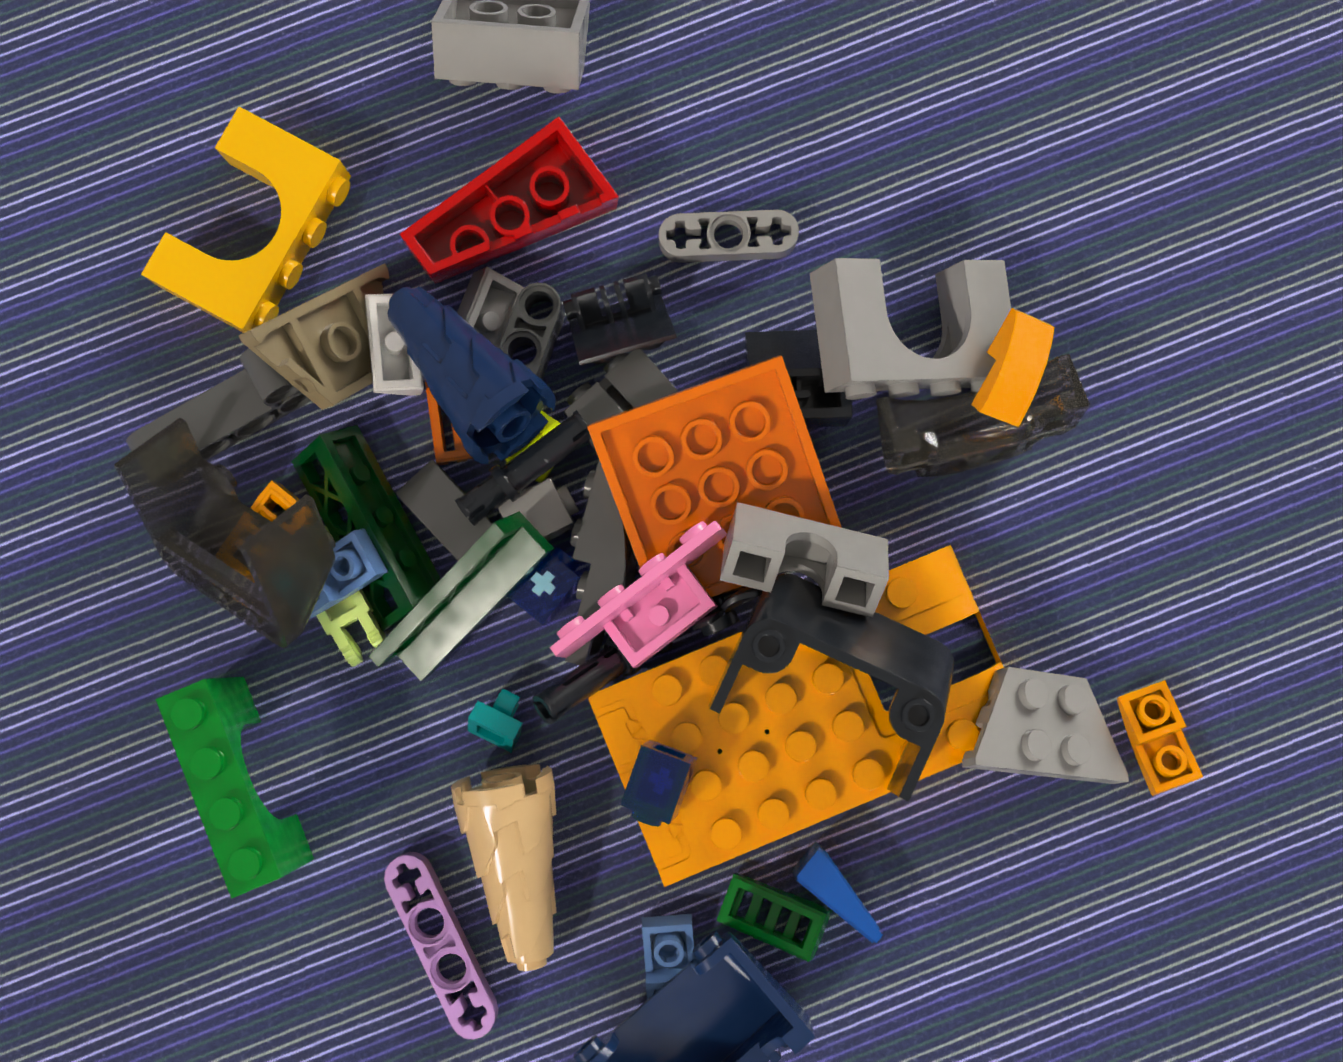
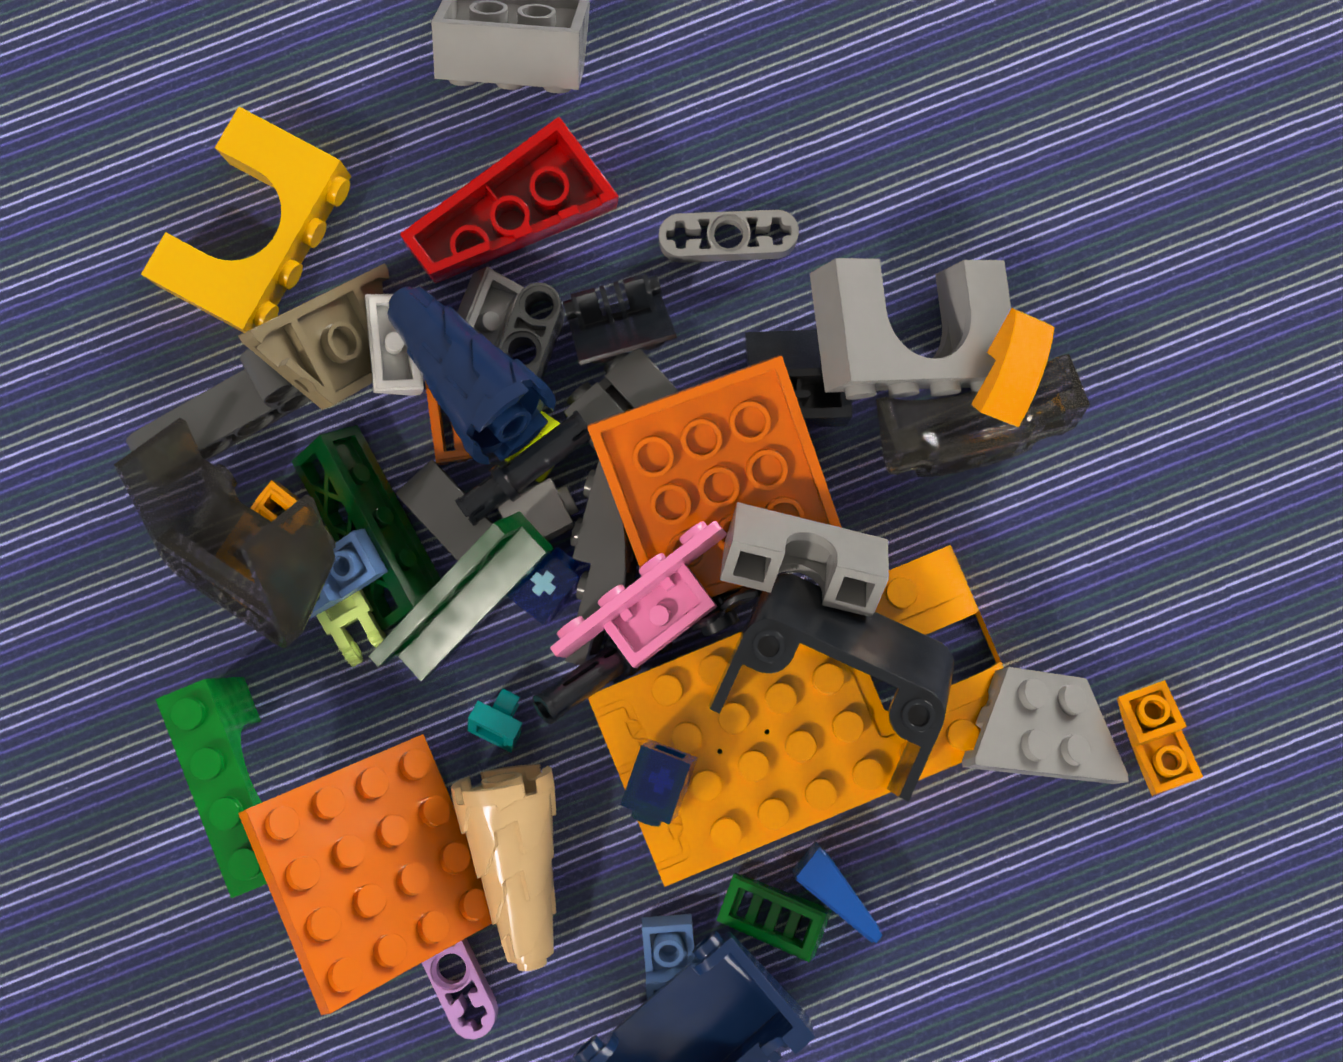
none -> orange plate [238,734,492,1015]

